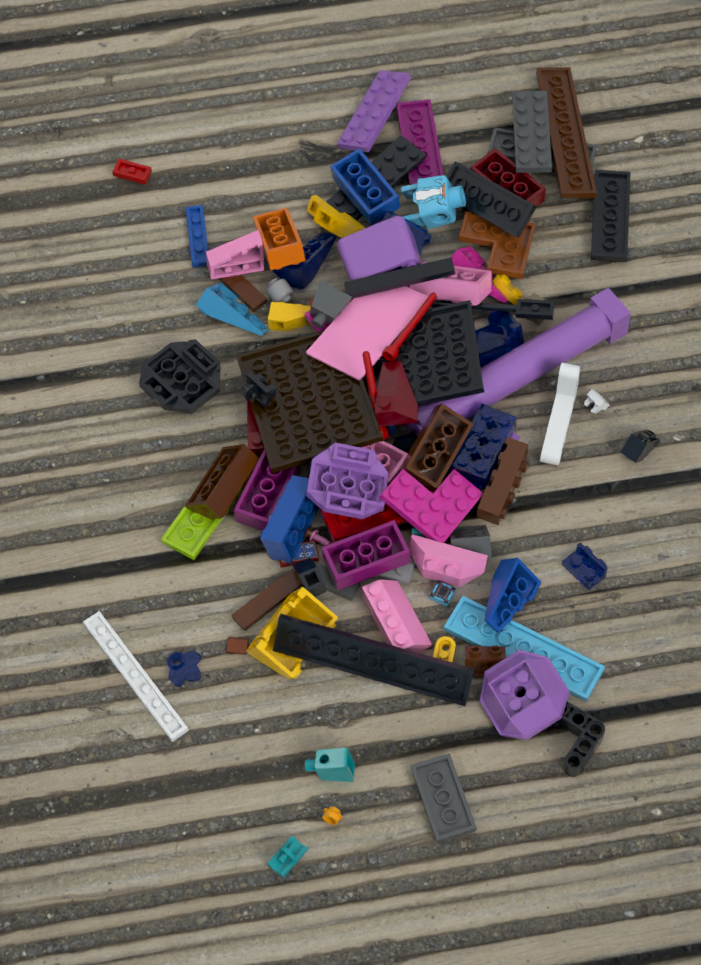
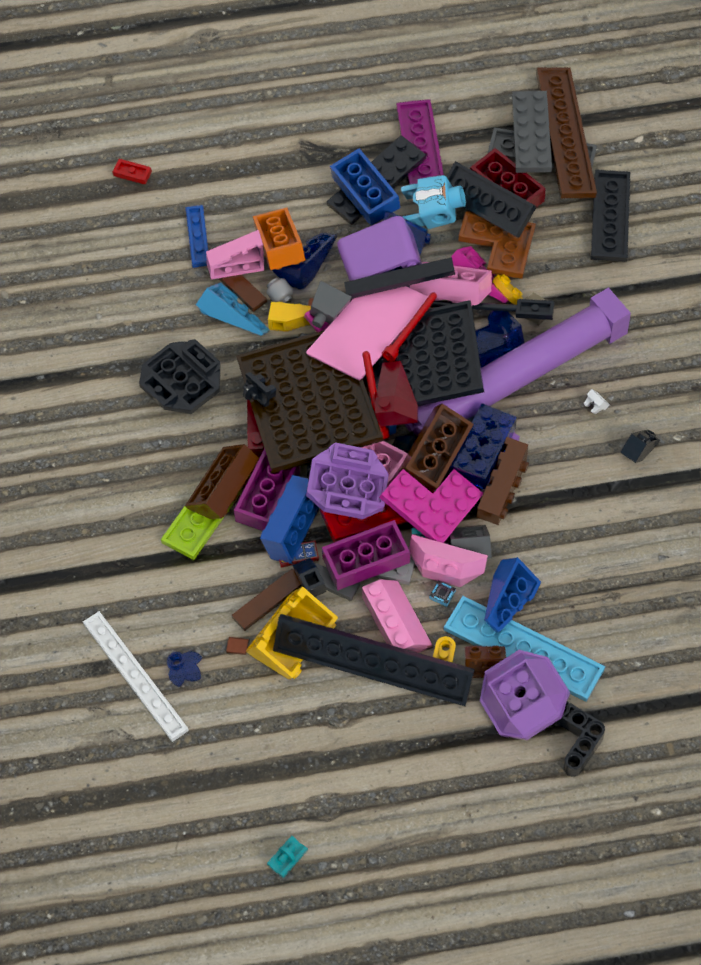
bright pink piece [304,526,331,546] -> none
teal torso [305,748,355,782] -> none
yellow slope [306,195,365,238] -> none
light orange plate [322,806,342,825] -> none
medium lavender plate [337,70,411,152] -> none
dark grey plate [410,753,477,843] -> none
white beam [540,362,581,466] -> none
clear blue bracket [562,543,608,591] -> none

